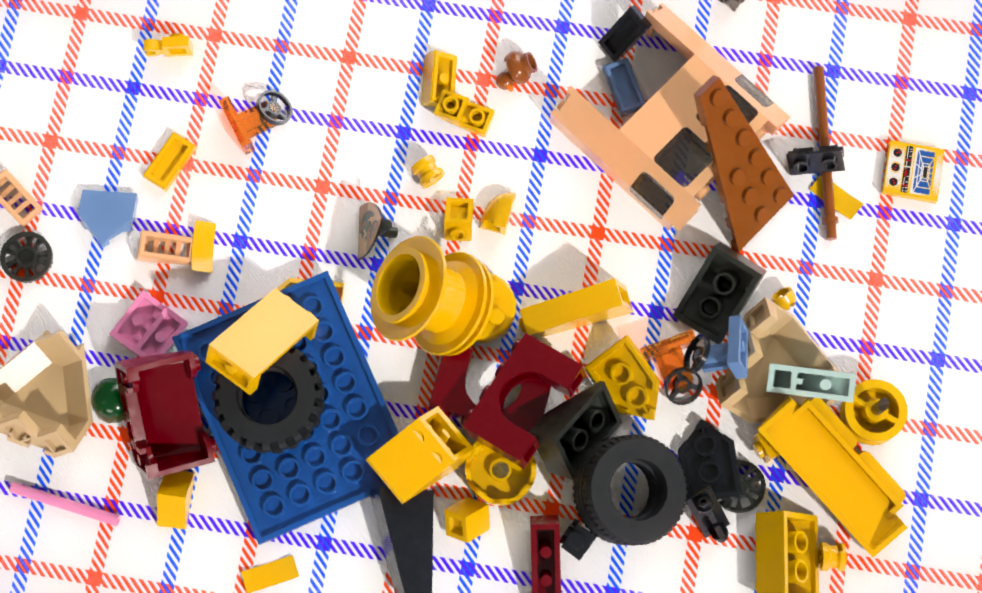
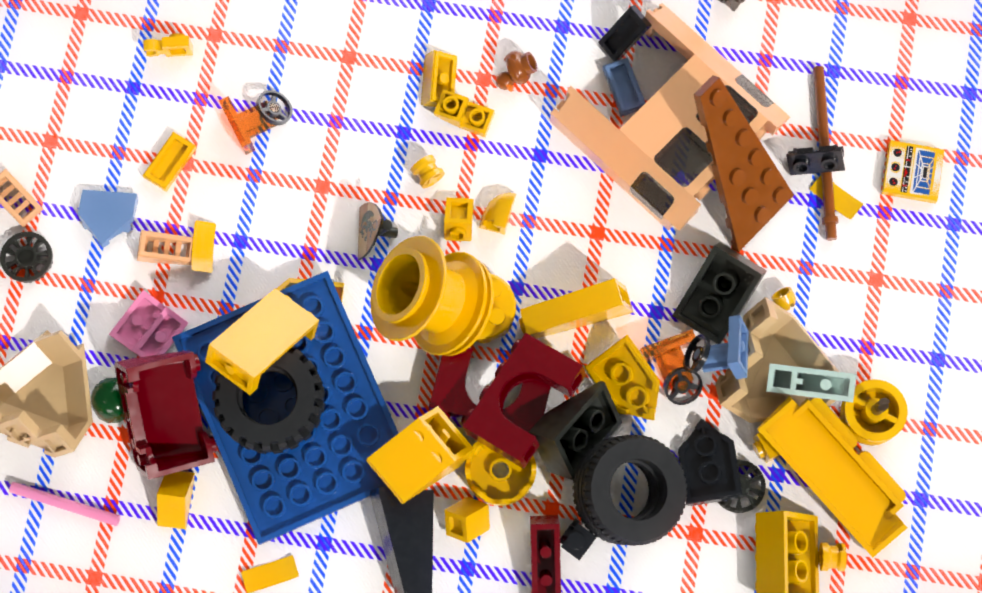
black hinge [686,486,730,543] -> none

